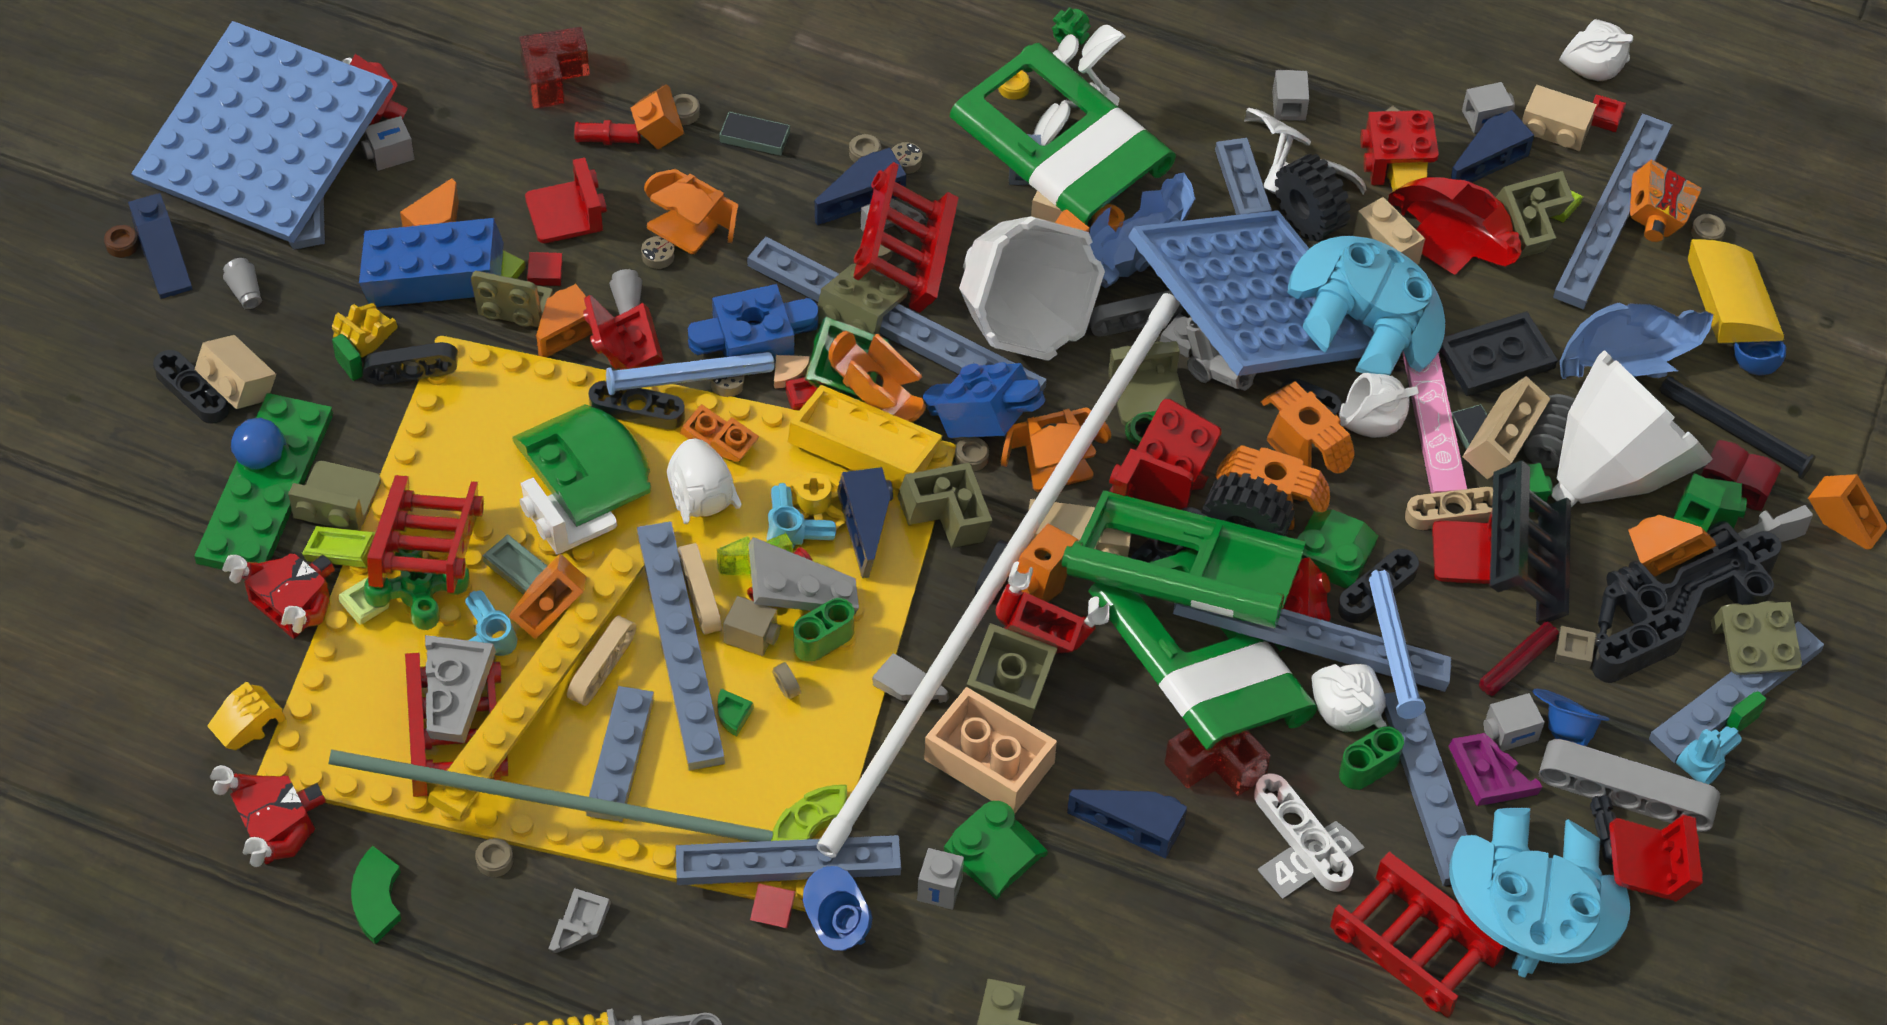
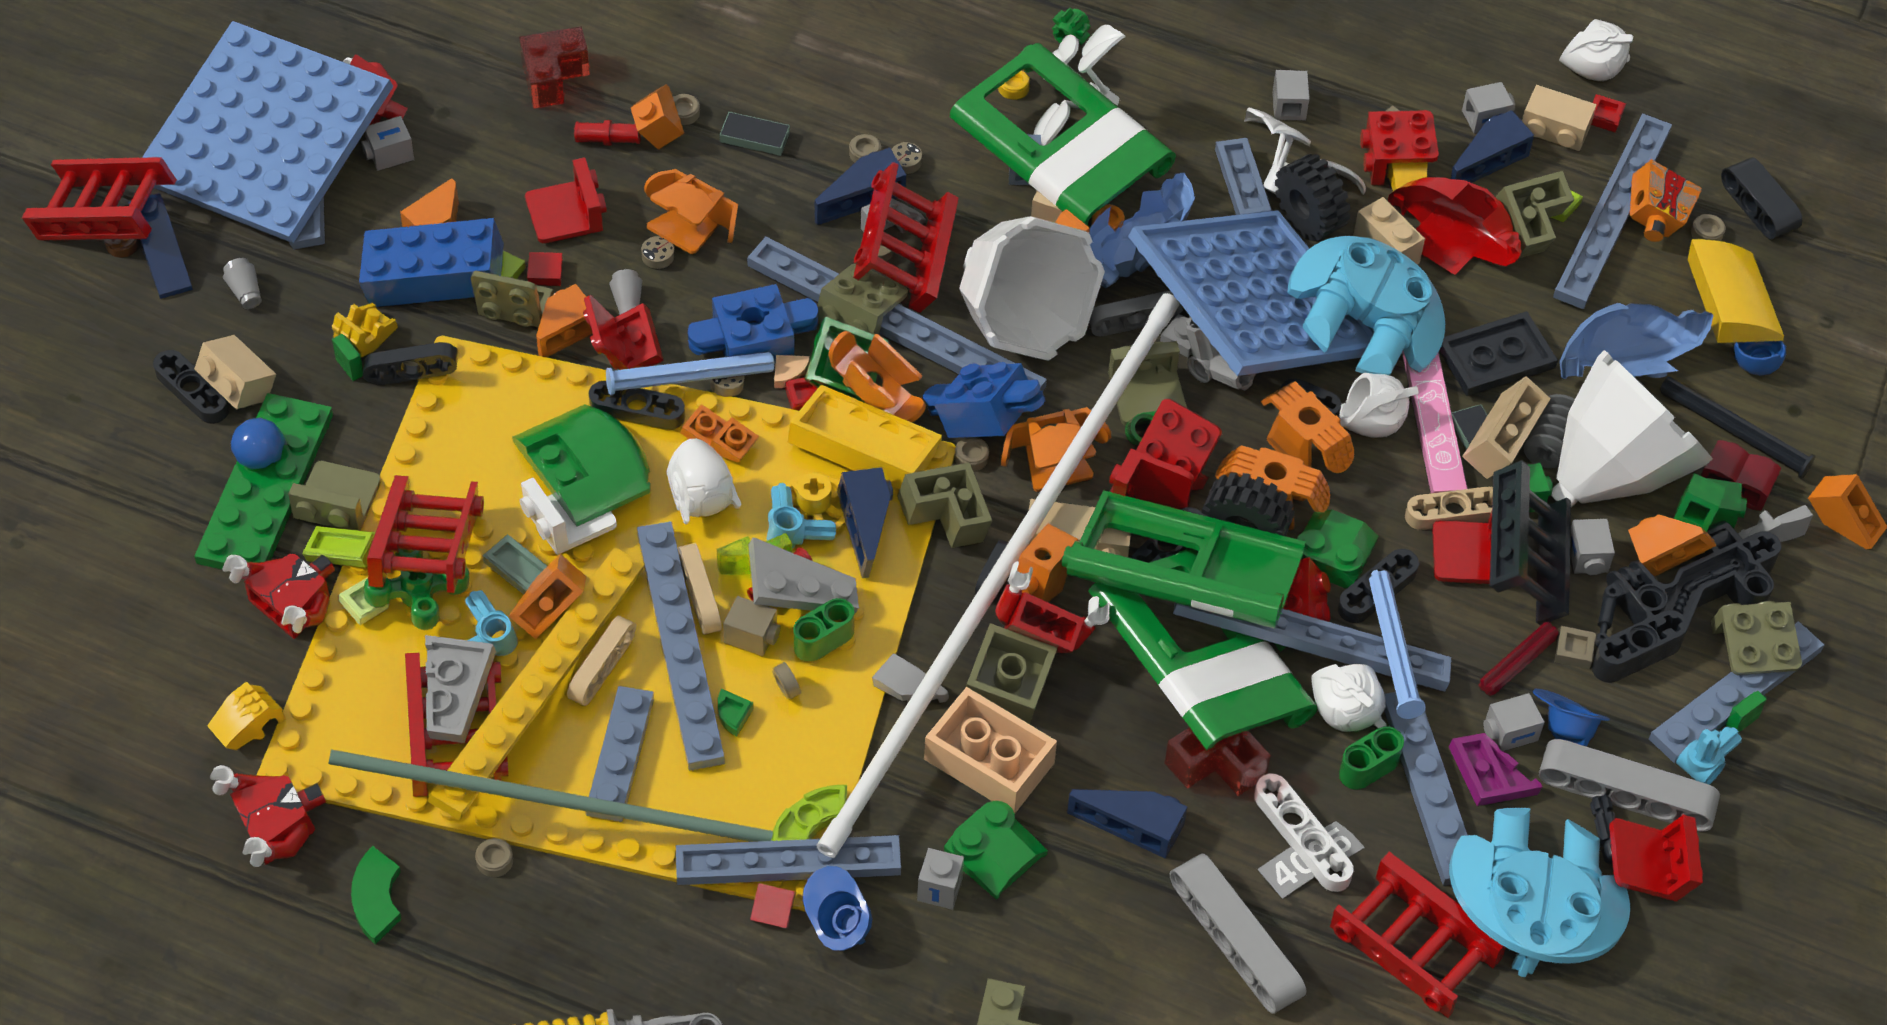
light grey slope [548,888,611,953] -> none
none -> red fence [22,157,177,240]
none -> light grey beam [1170,853,1306,1014]
none -> light grey brick [1570,519,1615,575]
none -> black beam [1721,157,1803,240]

